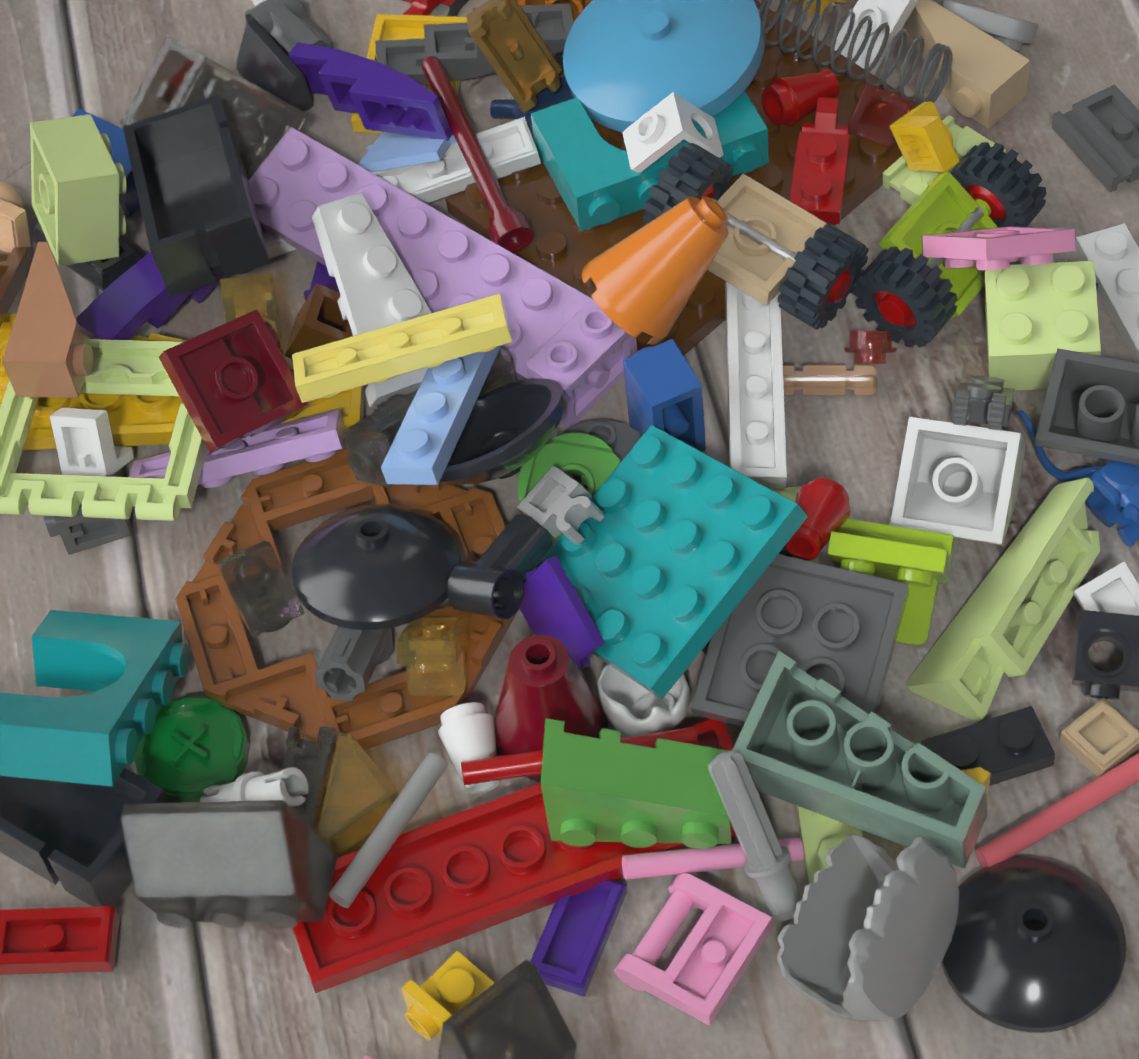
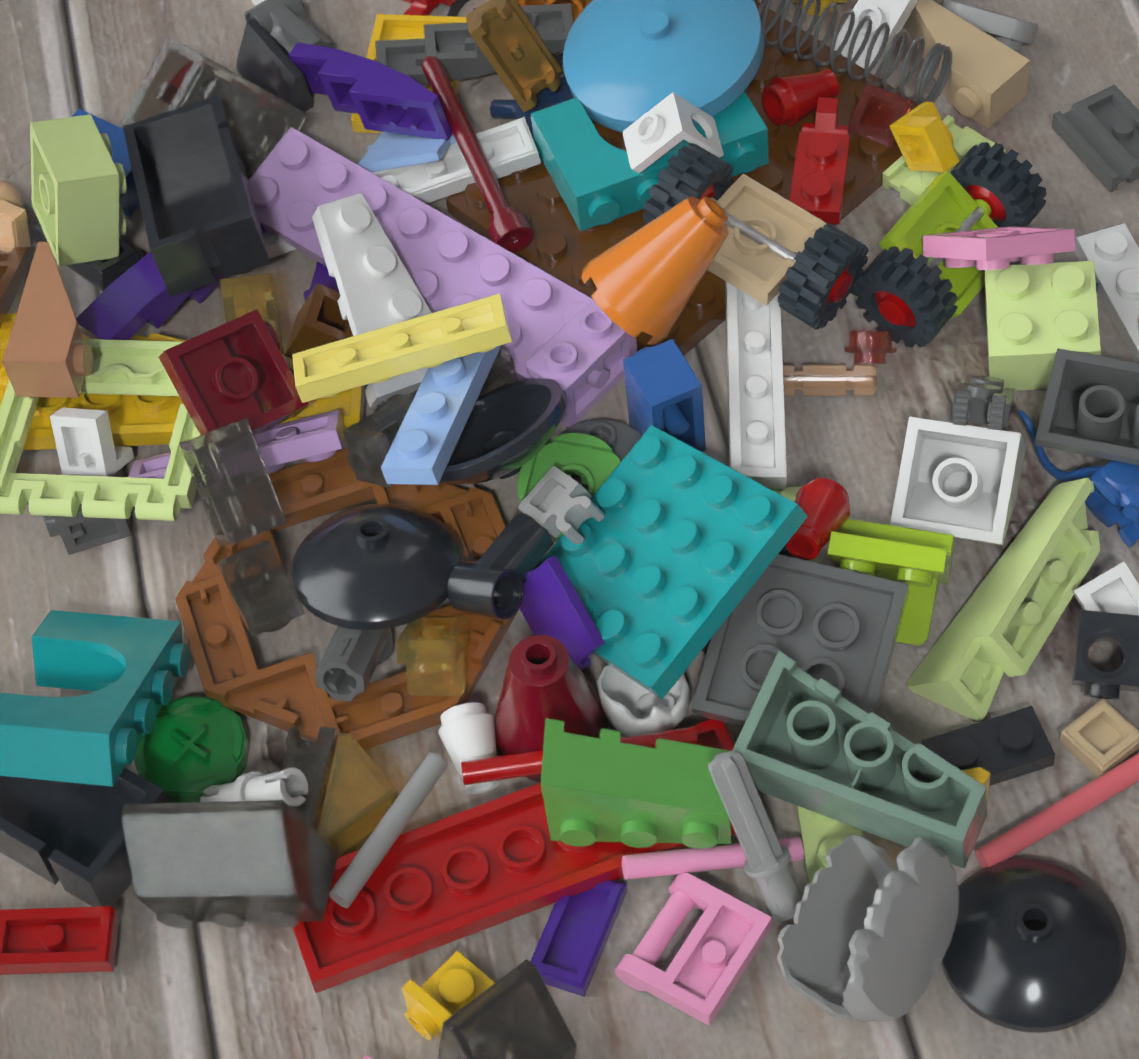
none -> clear smoke hinge [179,418,287,546]

